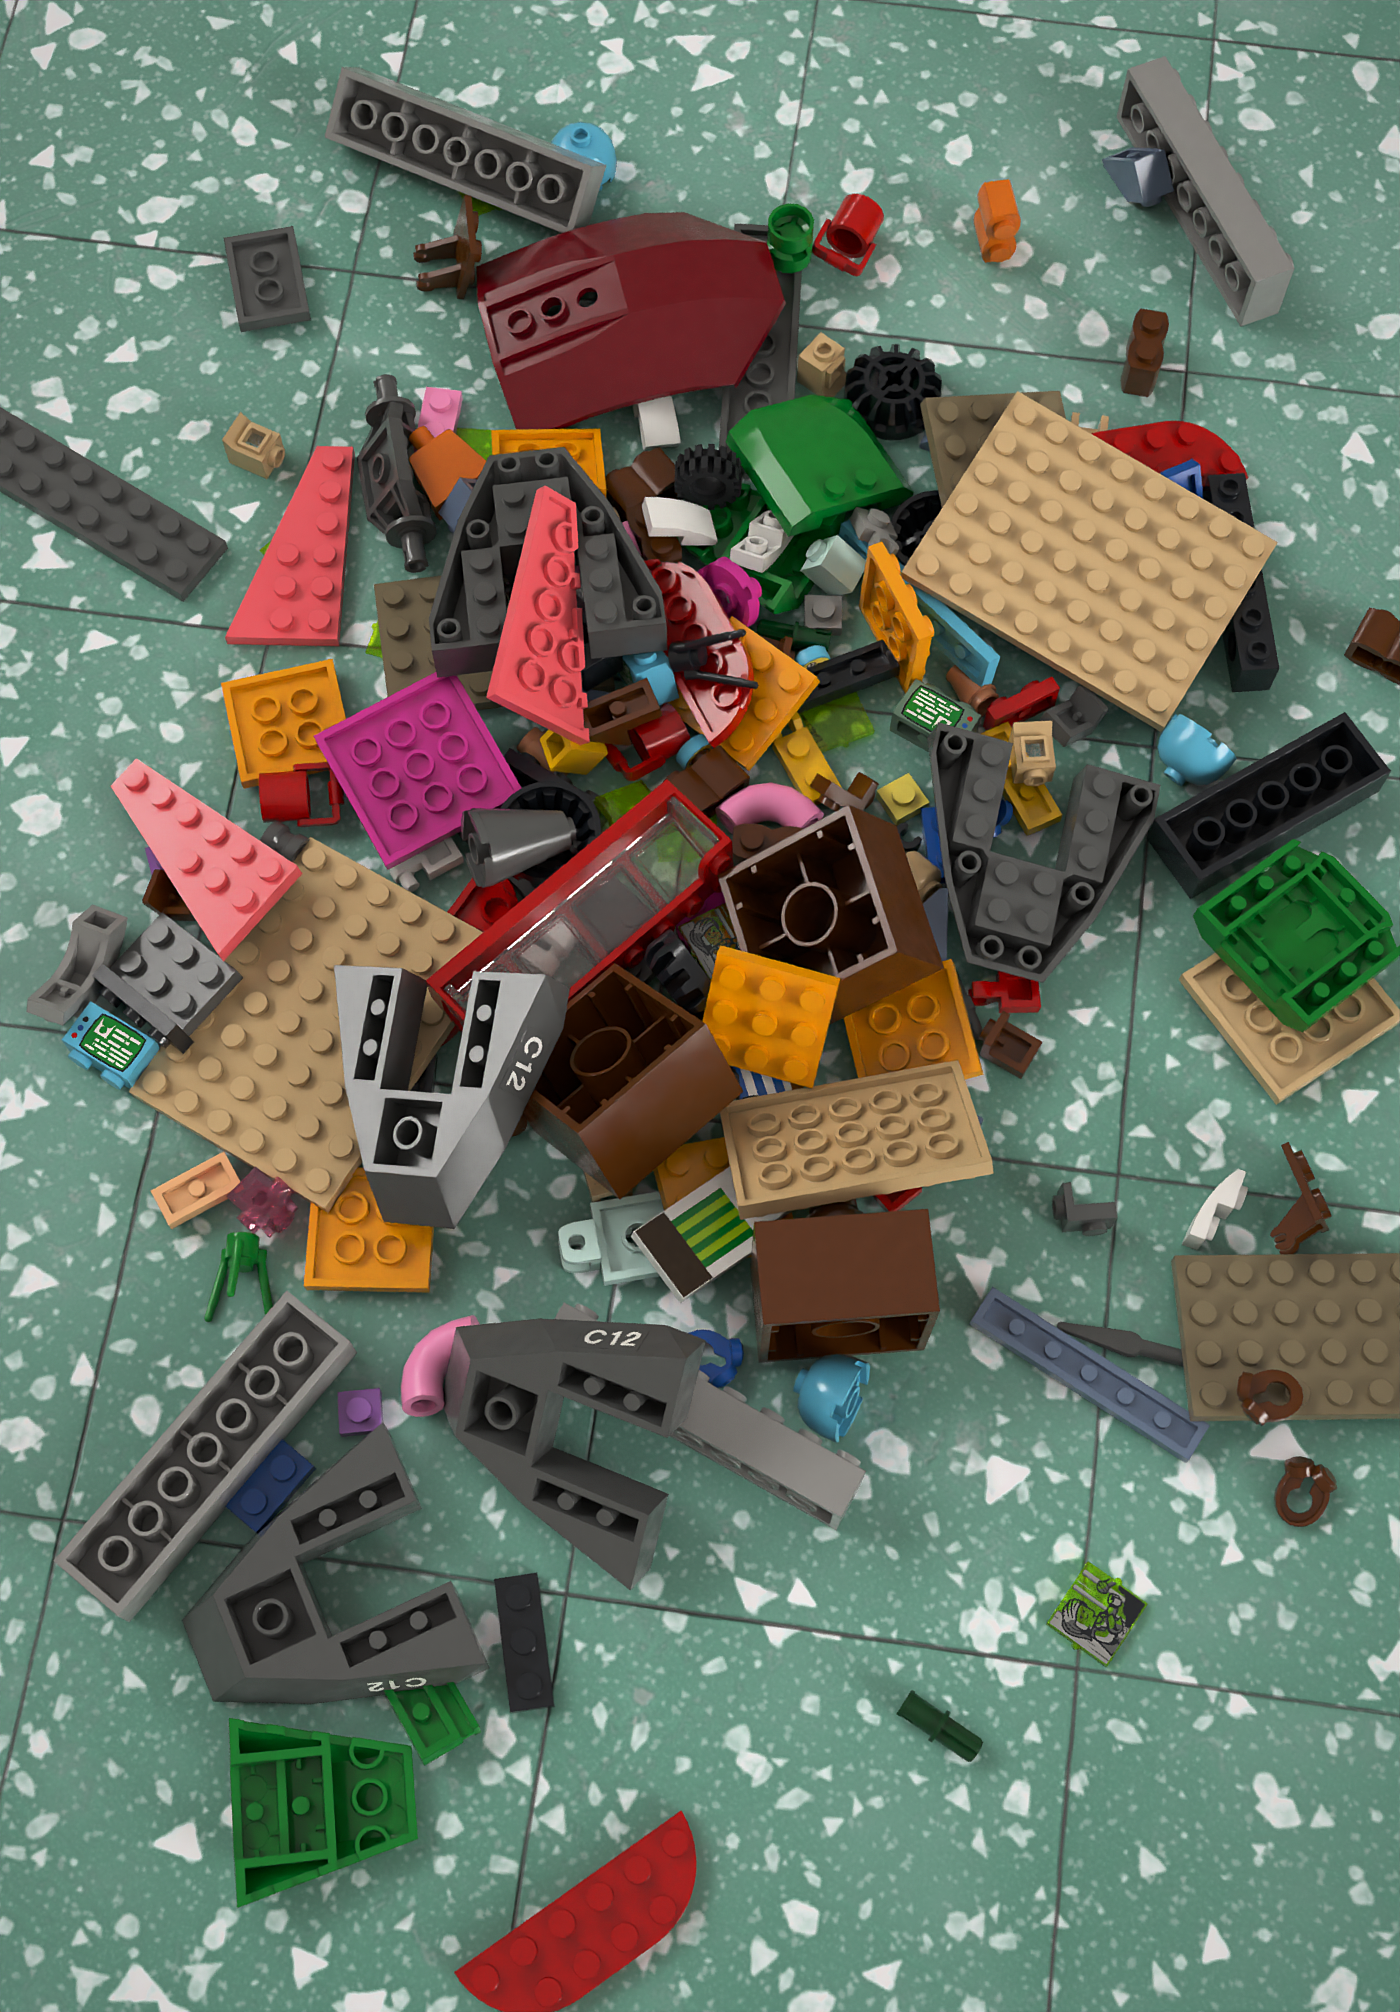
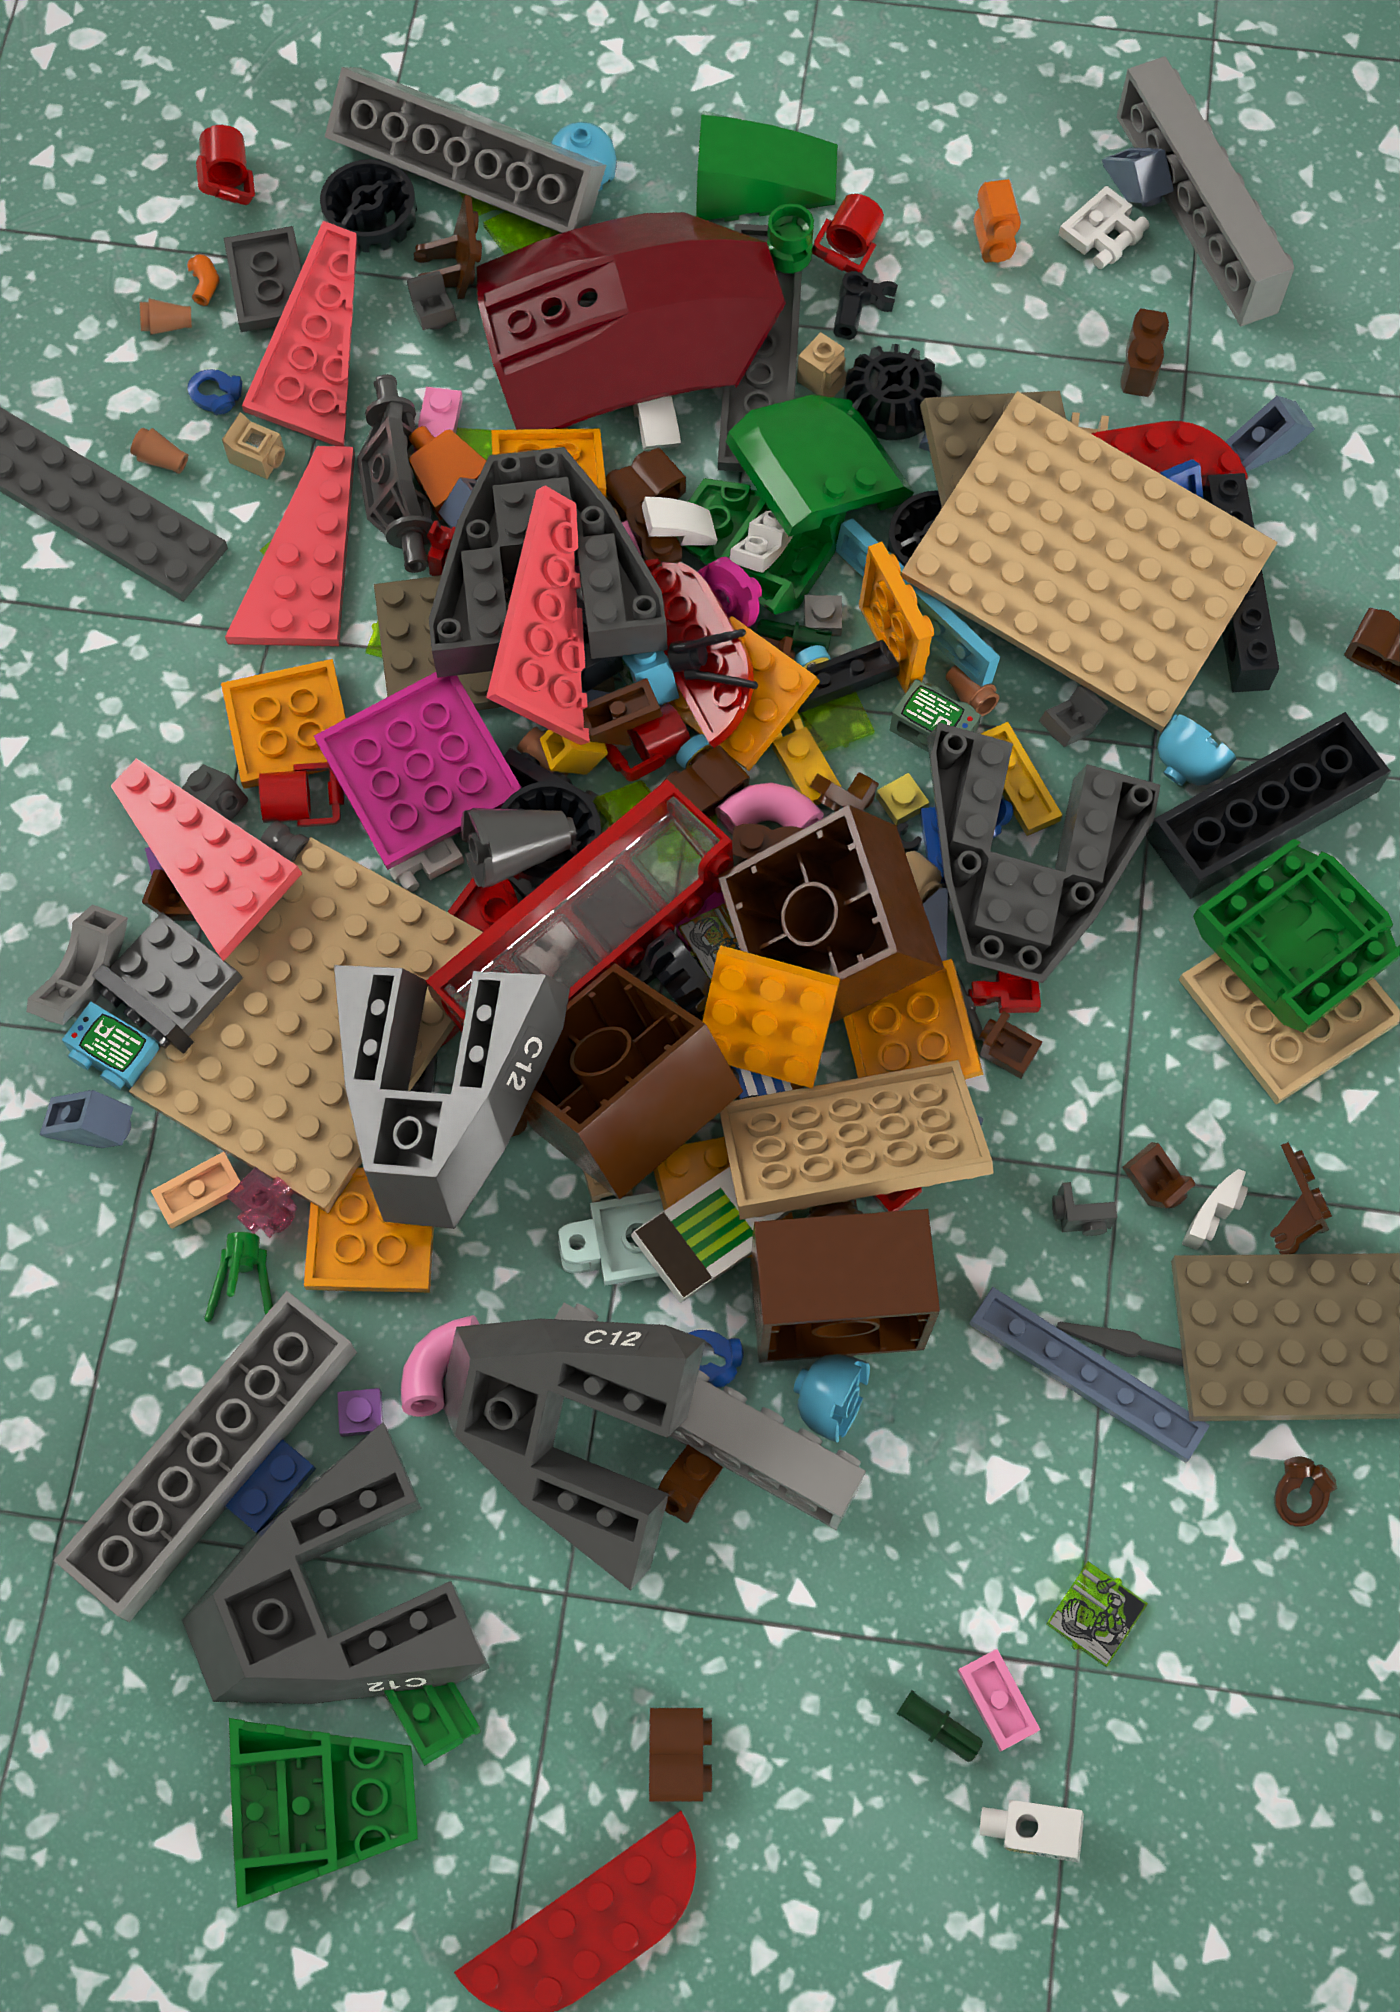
black plate [494,1572,555,1714] -> none
black tyre [674,444,742,510] -> none
light aqua brick [800,535,866,596] -> none
light grey plate [850,507,899,555] -> none
red plate [983,676,1060,731] -> none
tan window [1009,721,1056,786] -> none
reddish brown piece [1237,1369,1303,1426] -> none
none -> sand blue slope [39,1090,134,1148]
none -> nougat cone [130,428,188,474]
none -> nougat cone [140,298,192,335]
none -> dark grey bracket [182,764,248,821]
none -> orange arm [187,254,220,306]
none -> blue piece [187,369,242,415]
none -> red piece [196,125,255,205]
none -> coral wing [242,221,357,446]
none -> black gear [320,159,417,253]
none -> dark grey bracket [407,271,457,330]
none -> red plate [427,520,456,576]
none -> clear neon green piece [483,210,559,255]
none -> reddish brown brick [649,1708,712,1802]
none -> reddish brown bracket [658,1444,723,1523]
none -> green wedge [696,111,838,222]
none -> black bar [833,271,898,340]
none -> bright pink plate [957,1649,1041,1752]
none -> white torso [979,1800,1084,1863]
none -> white plate [1059,186,1149,269]
none -> reddish brown bracket [1122,1142,1196,1209]
none -> sand blue slope [1225,395,1315,472]

